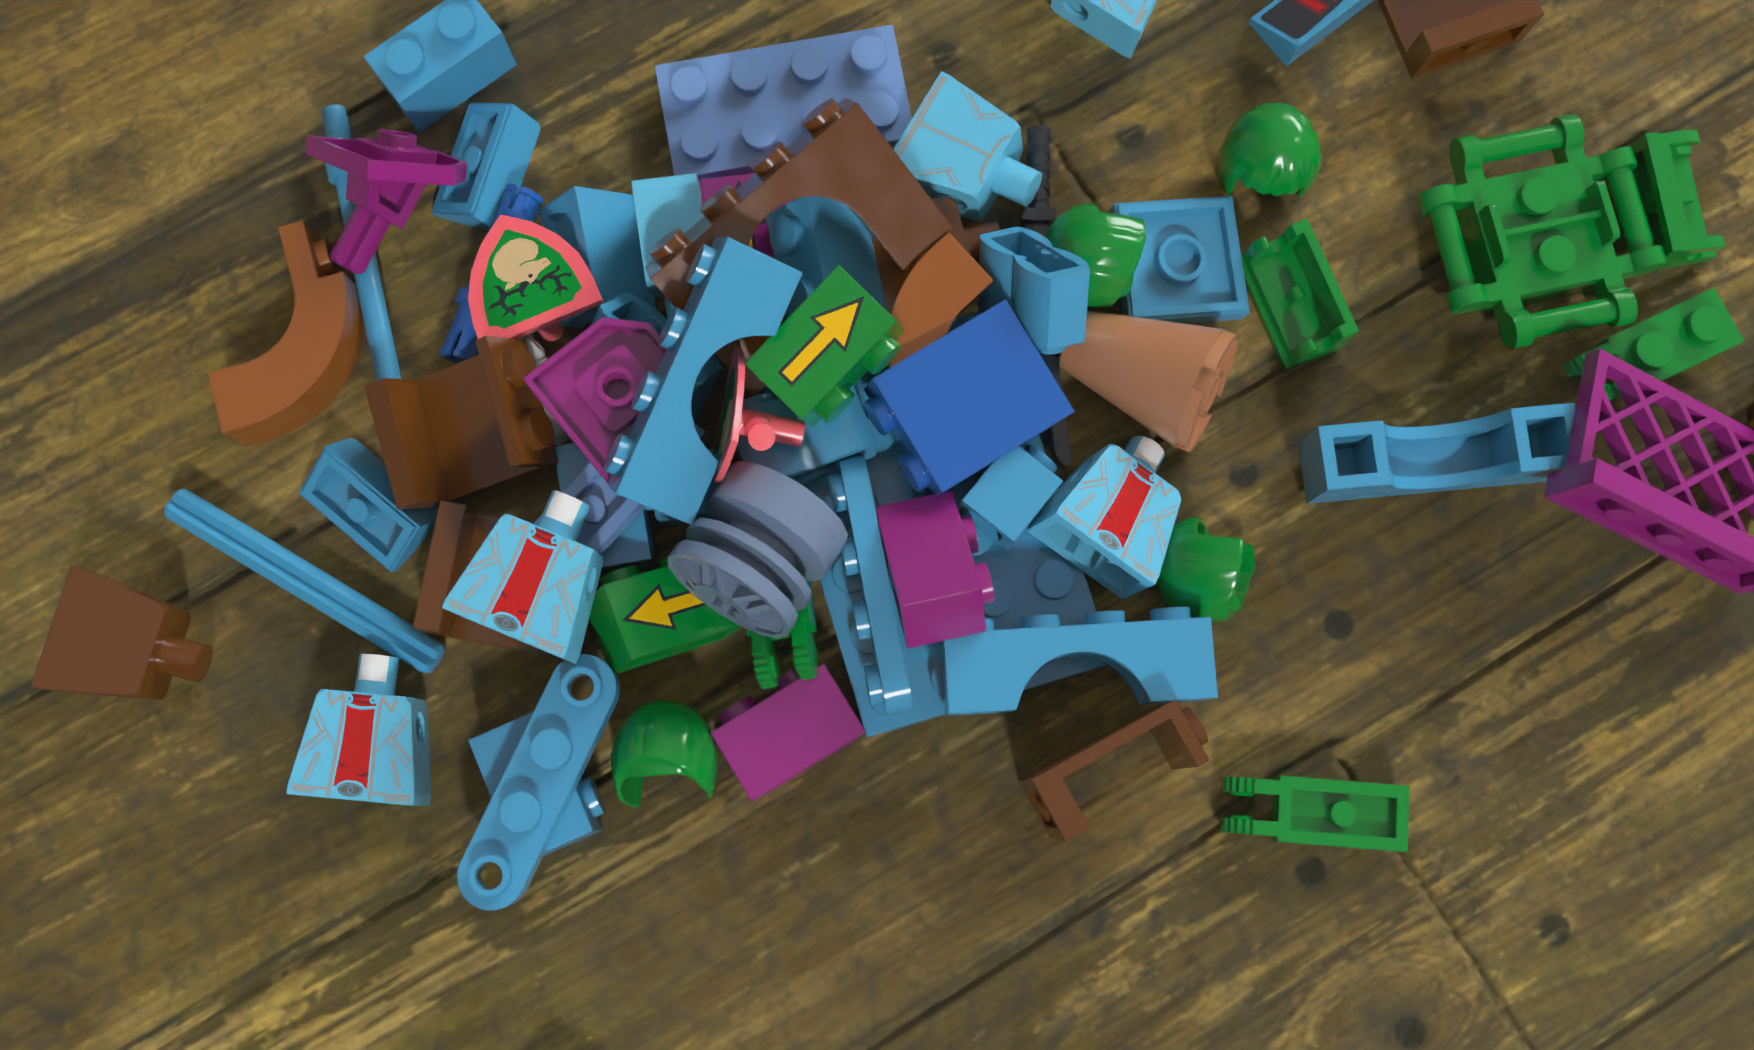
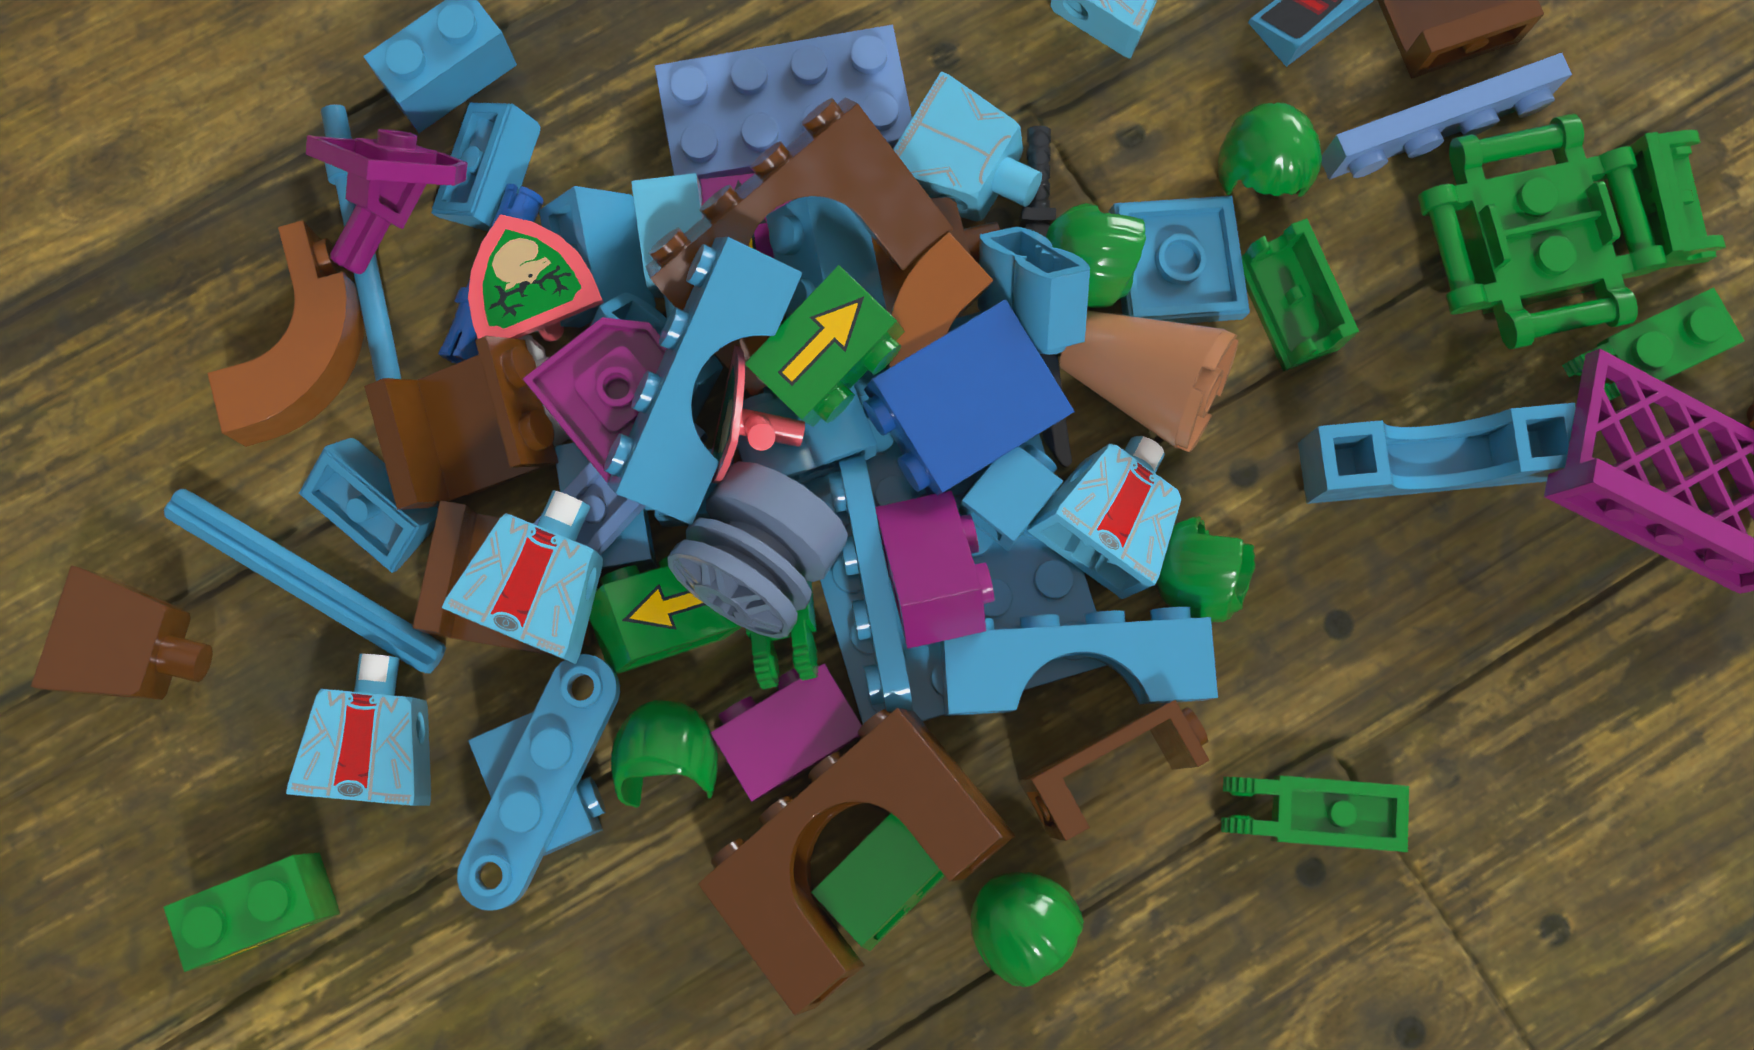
none -> green brick [163,852,340,972]
none -> reddish brown arch [698,708,1015,1016]
none -> green hinge [811,813,945,951]
none -> green hair [970,872,1084,987]
none -> medium blue plate [1321,53,1572,180]

